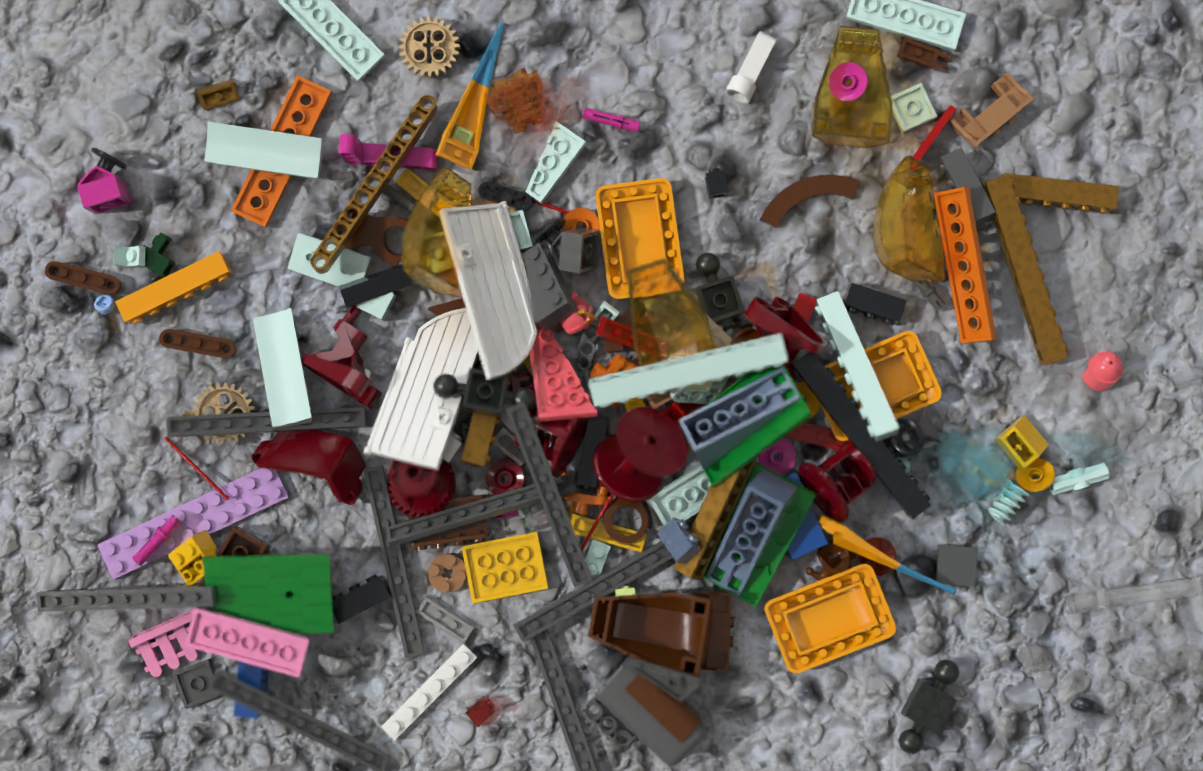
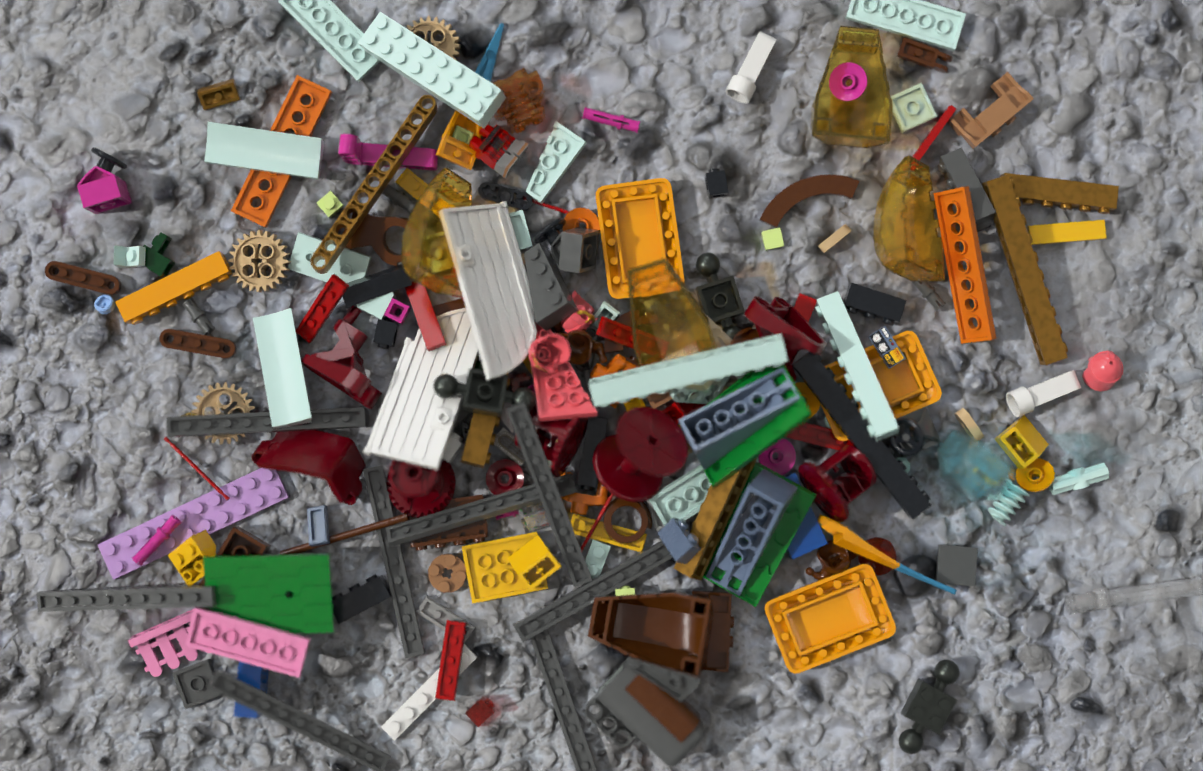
none -> dark grey pin [182,298,215,335]
none -> tan gear [228,230,291,292]
none -> reddish brown piece [280,513,409,555]
none -> red tile [295,274,349,343]
none -> sand blue tile [307,505,330,547]
none -> yellowish green plate [317,191,344,218]
none -> light aqua brick [358,12,506,128]
none -> black brick [373,319,399,349]
none -> dark pink plate [384,298,411,325]
none -> tile [405,278,446,352]
none -> red tile [435,620,467,701]
none -> hips [469,124,529,179]
none -> yellow slope [507,535,562,591]
none -> coral helmet [529,333,571,372]
none -> reddish brown piece [556,329,607,365]
none -> yellowish green tile [761,227,784,251]
none -> tan beam [818,224,852,253]
none -> tile [868,326,906,369]
none -> tan beam [954,408,984,443]
none -> white beam [1006,370,1081,417]
none -> yellow tile [1027,220,1106,245]

